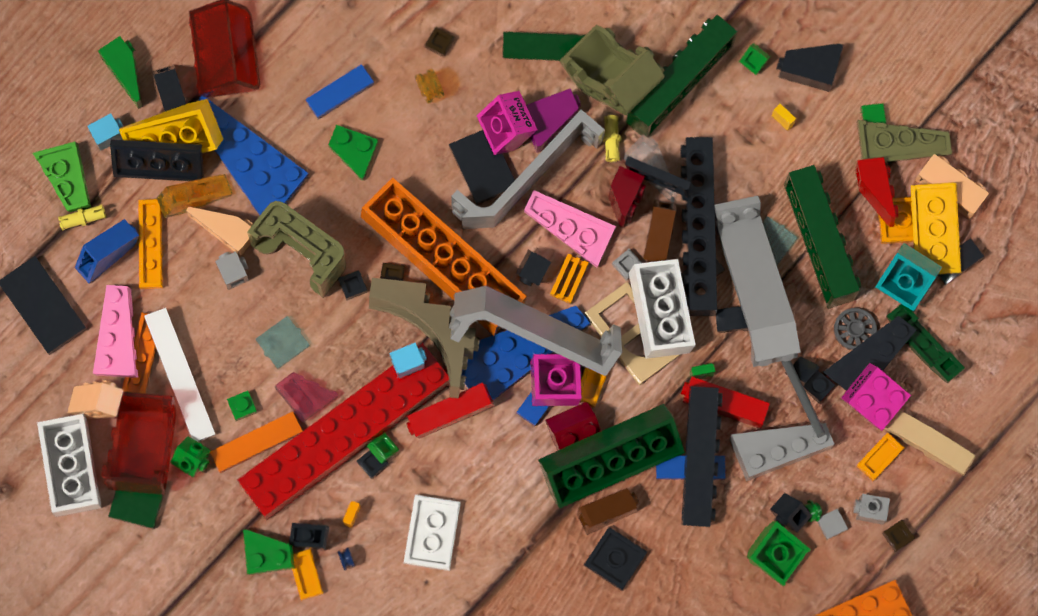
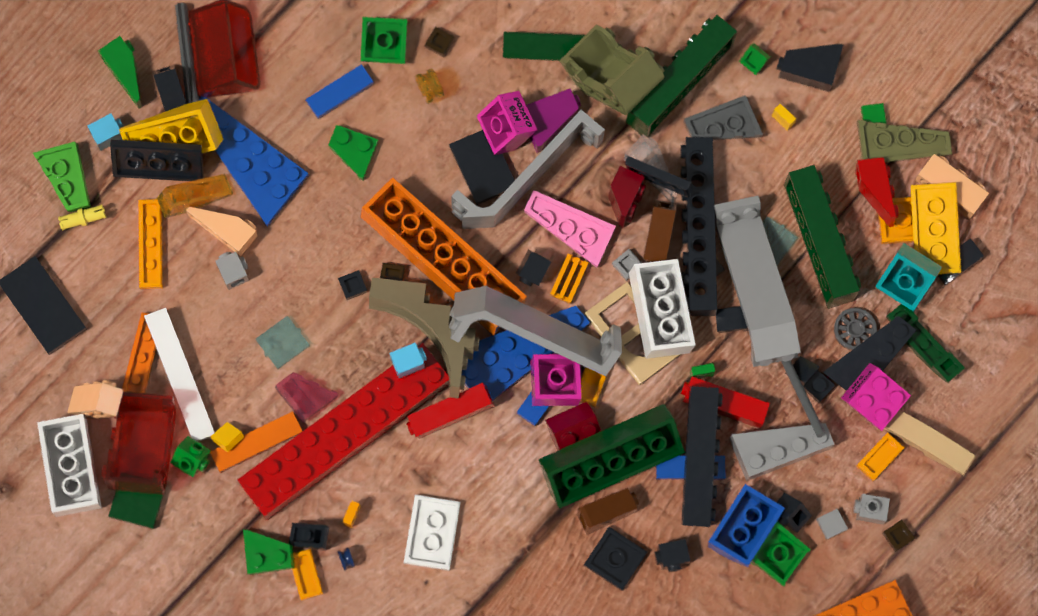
blue slope [74,219,139,284] -> none
bright pink wing [93,285,138,378] -> none
green plate [227,391,257,421] -> none
olive windscreen [247,201,346,298] -> none
black tile [356,450,389,480] -> none
green tile [367,433,399,464] -> none
light yellow pin [603,115,621,162] -> none
green plate [804,500,822,522] -> none
none -> dark grey axle [175,3,198,104]
none -> yellow tile [210,422,244,452]
none -> green slope [360,17,408,64]
none -> black brick [654,539,691,573]
none -> dark grey wing [683,95,763,140]
none -> blue slope [708,484,785,567]

